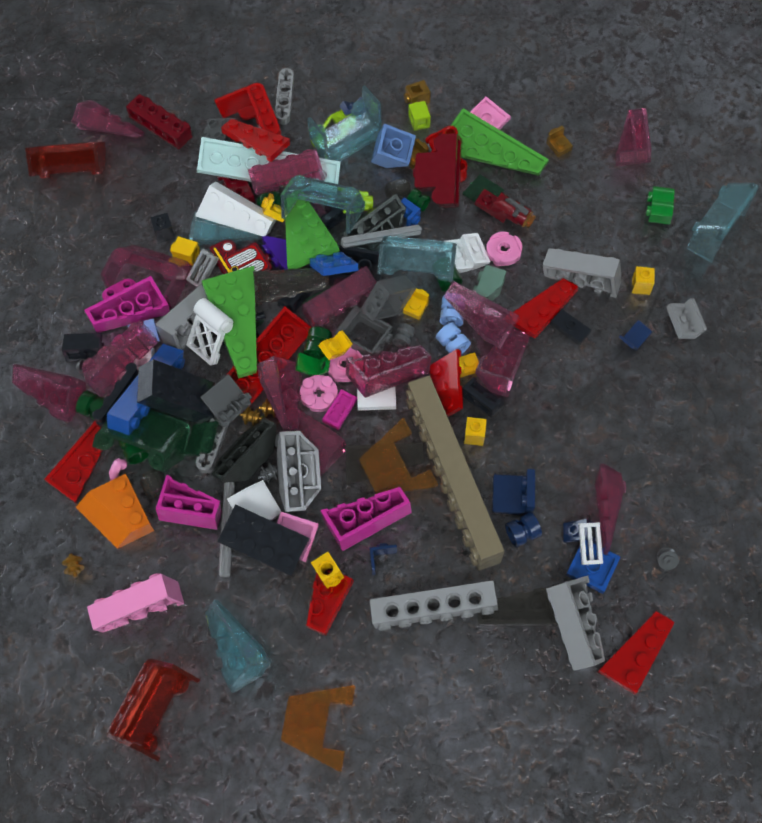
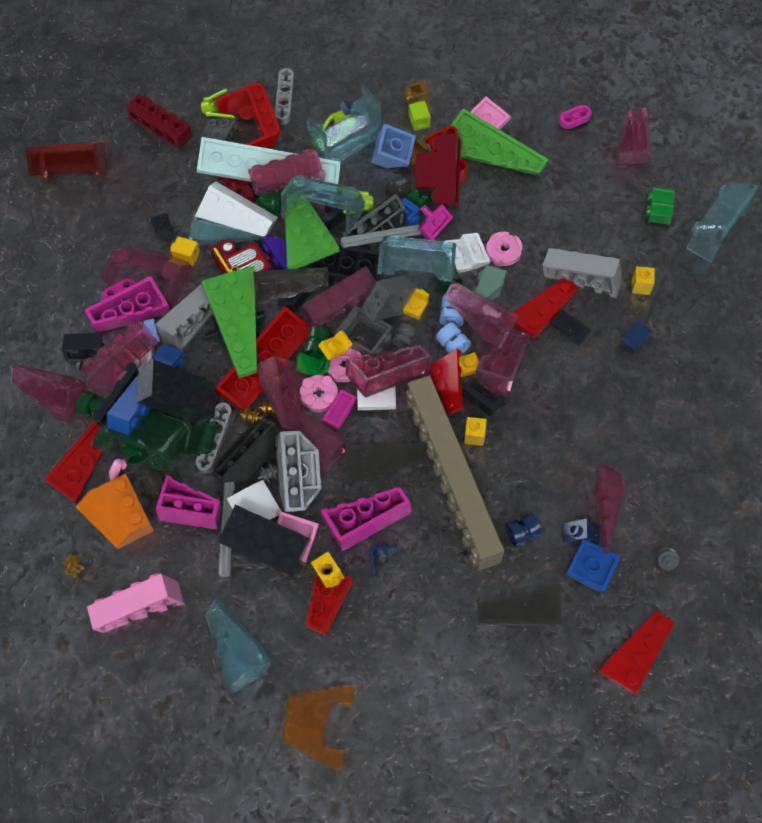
clear pink wedge [71,100,145,138] -> none
clear red windscreen [107,658,200,762] -> none
light grey tile [186,248,219,287] -> none
white piece [186,298,233,366] -> none
dark grey hinge [200,374,252,428] -> none
red wing [221,119,290,162] -> none
yellow bracket [261,193,286,223] -> none
blue plate [310,252,358,276] -> none
clear orange wing [359,418,438,494] -> none
light grey brick [370,581,498,631] -> none
clear green piece [463,174,504,202] -> none
dark red plate [474,189,537,228] -> none
dark blue bracket [492,469,535,515] -> none
light grey wedge [546,575,605,671] -> none
pearl gold bracket [547,126,573,157] -> none
white tile [578,522,603,565] -> none
light grey bracket [666,298,707,339] -> none
none -> lime plant [201,89,235,119]
none -> dark pink plate [418,204,453,242]
none -> dark pink plate [559,105,592,129]

